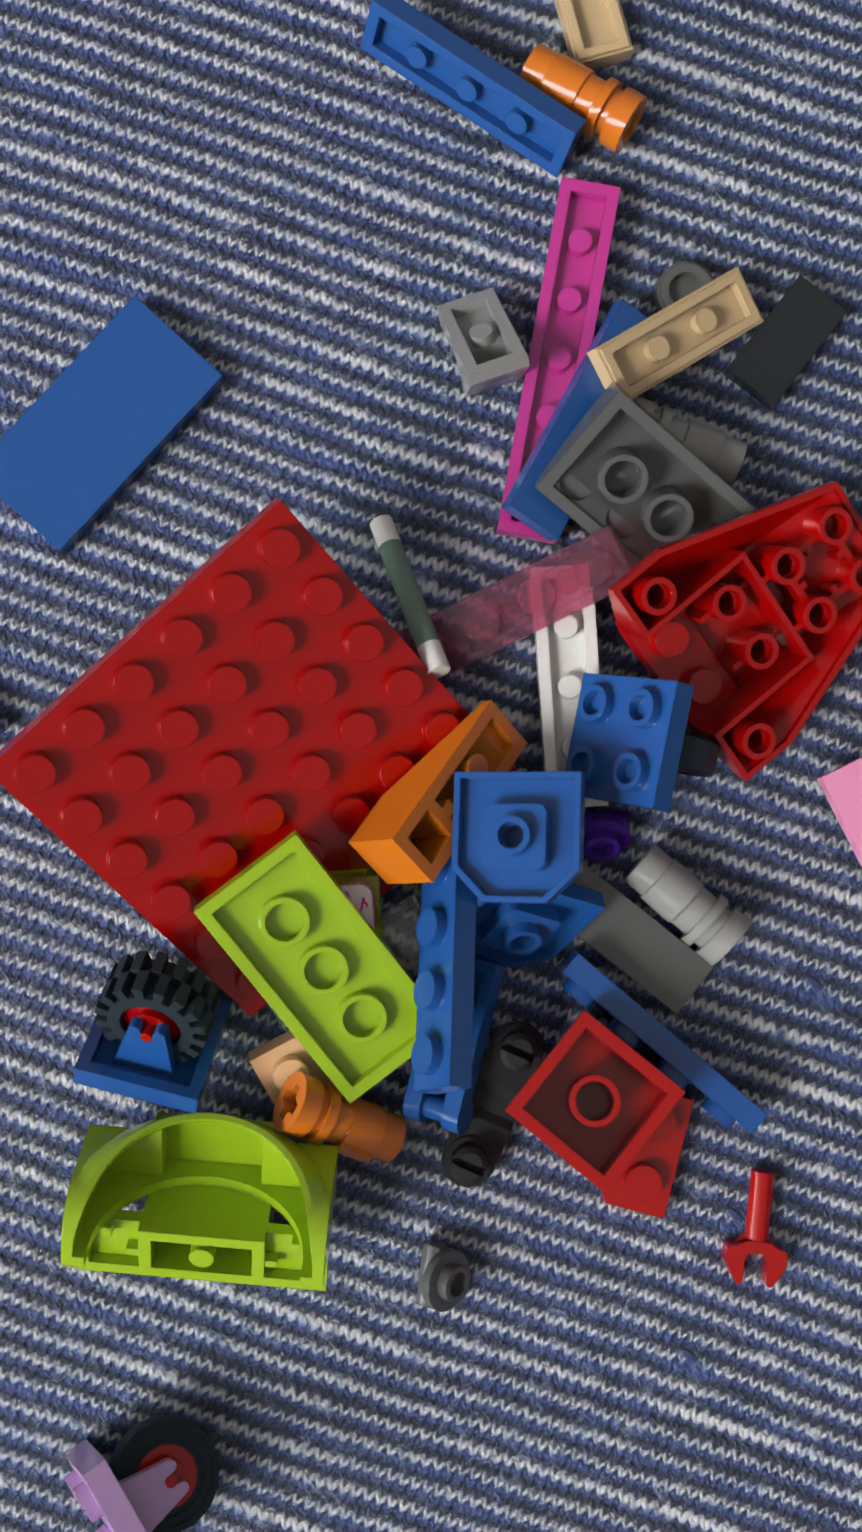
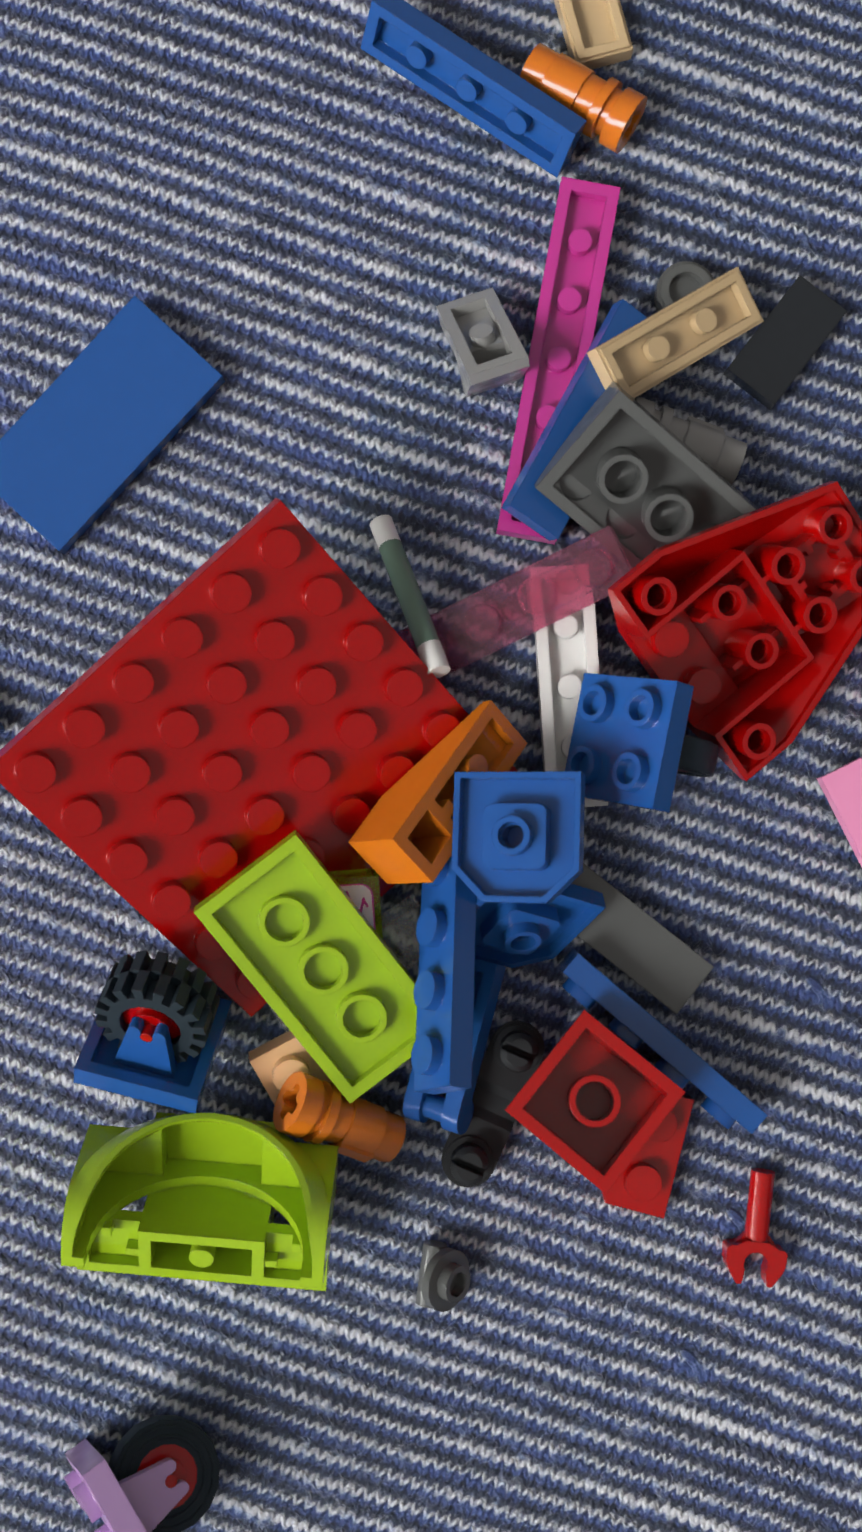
dark purple plate [584,809,631,861] -> none
light grey axle [623,844,752,966] -> none

